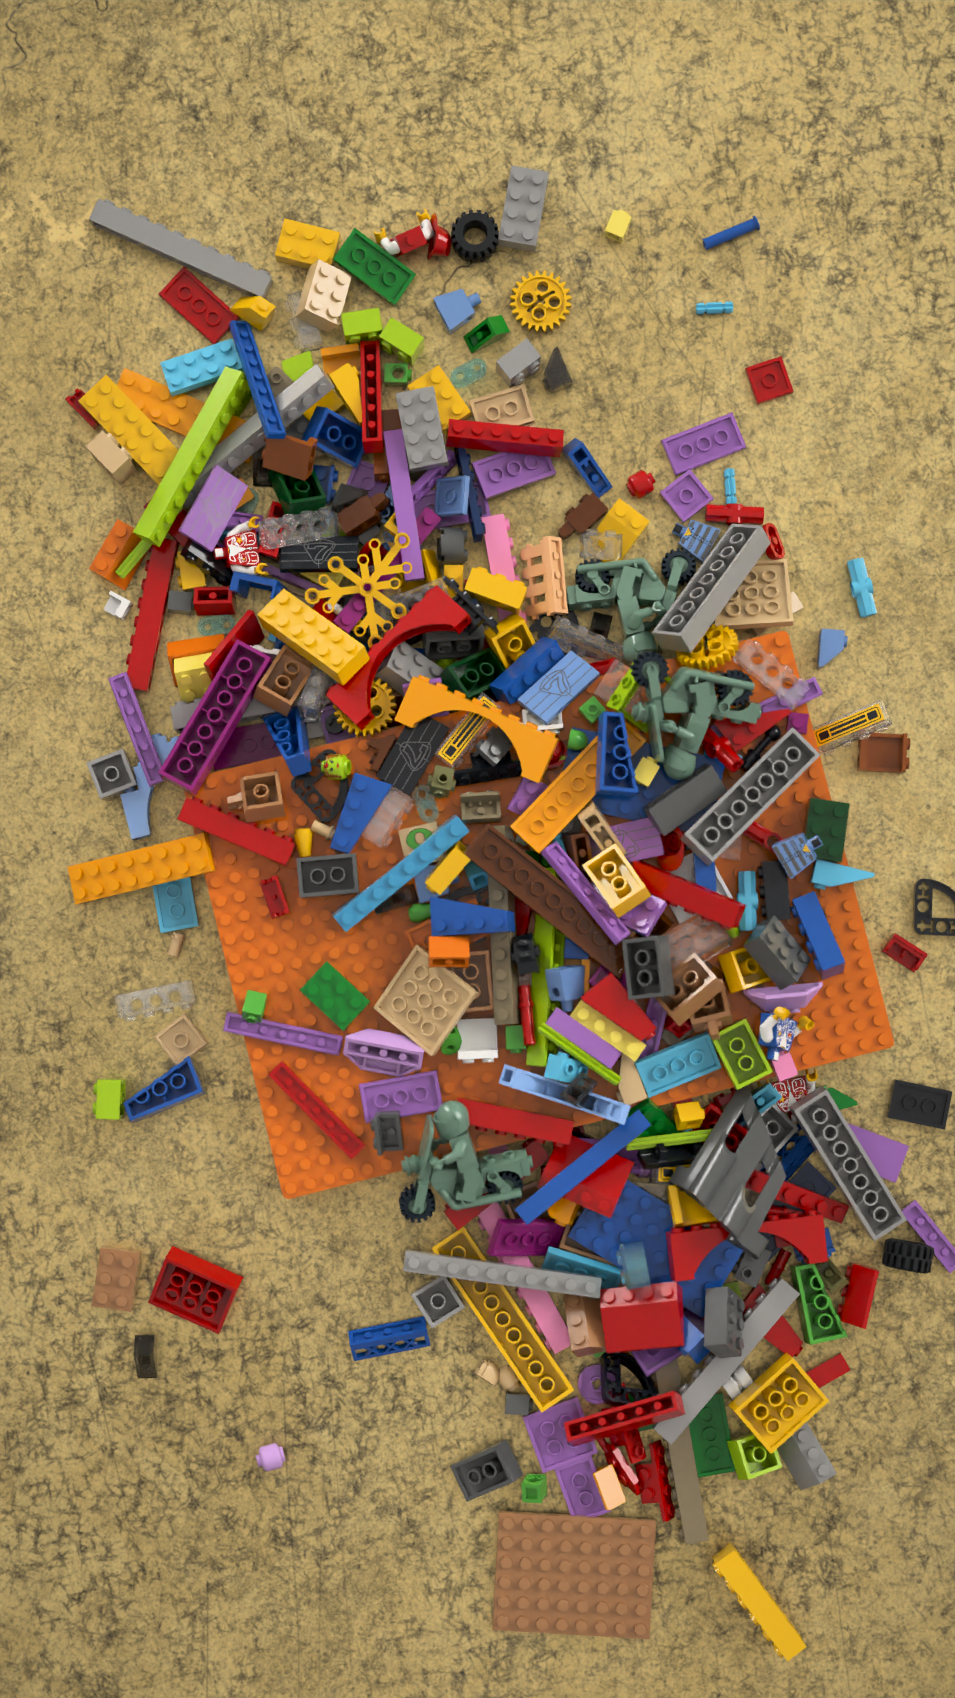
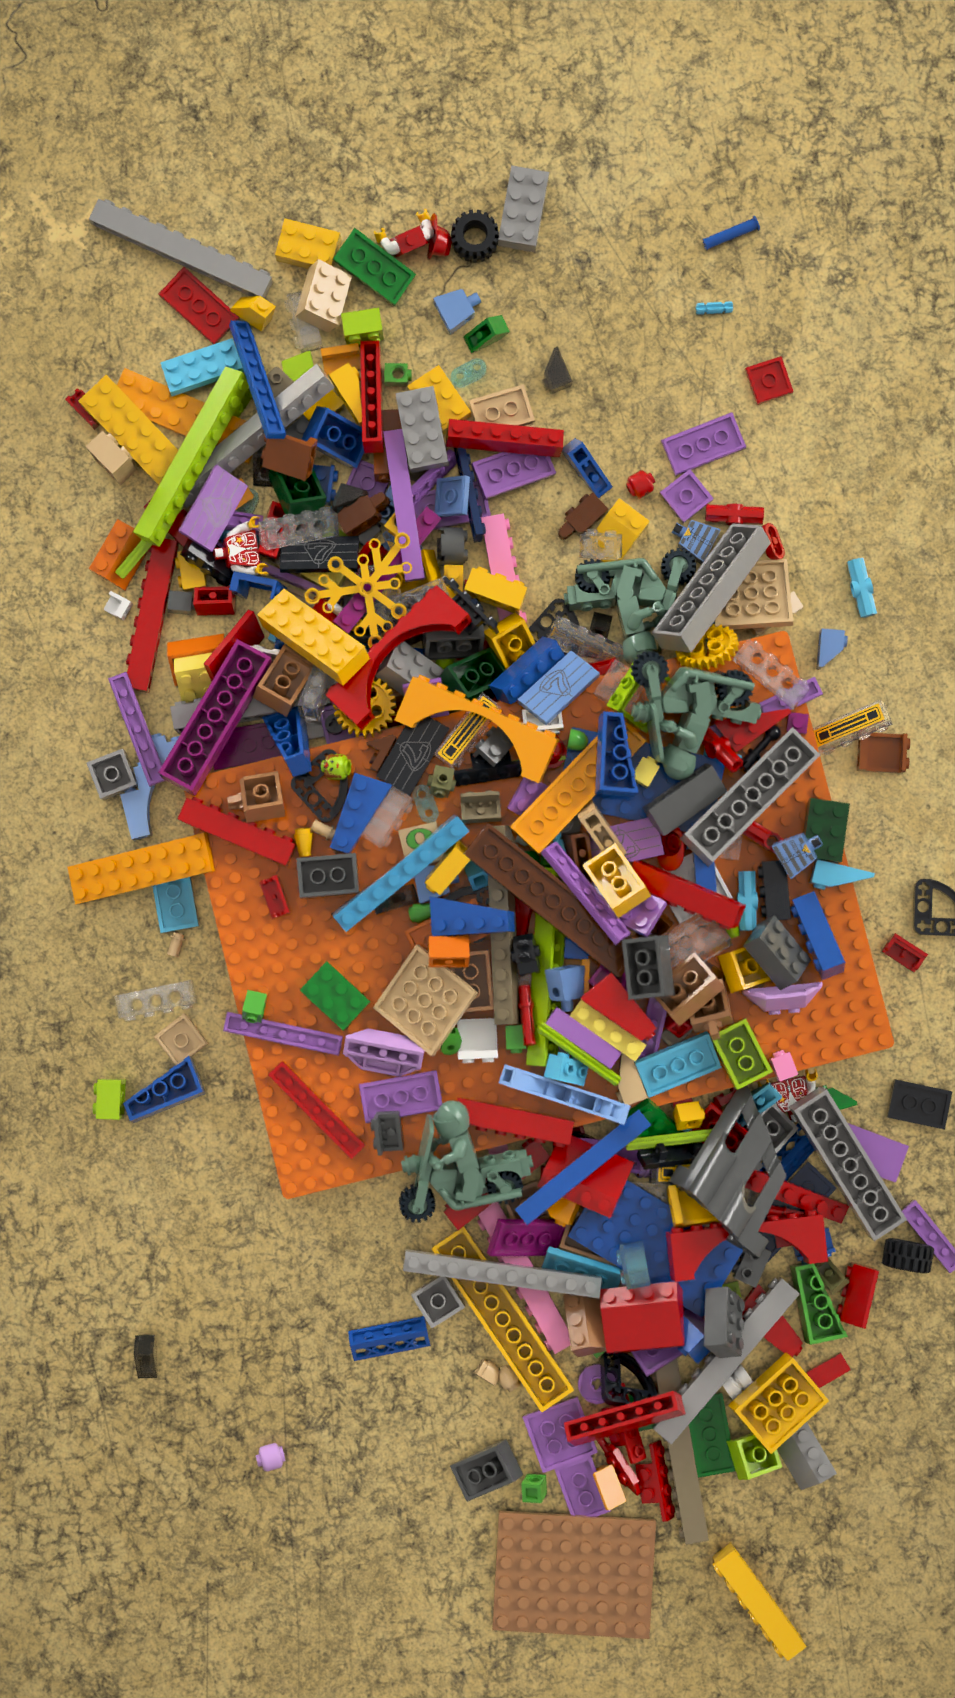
medium nougat brick [92,1246,142,1312] -> none
red slope [148,1246,243,1334] -> none
clear light blue plate [197,615,236,636] -> none
lime brick [379,317,425,366] -> none
light grey brick [496,338,541,388] -> none
dark grey brick [505,1391,533,1416] -> none
yellow gear [510,270,572,333] -> none
light nougat fence [520,536,568,620] -> none
clear smoke slope [560,1071,598,1108] -> none
bright green brick [578,696,606,725] -> none
light yellow brick [604,210,631,243] -> none
medium azure axle [724,468,737,505] -> none
torso [759,1007,814,1061] -> none
red axle [765,1248,792,1285] -> none

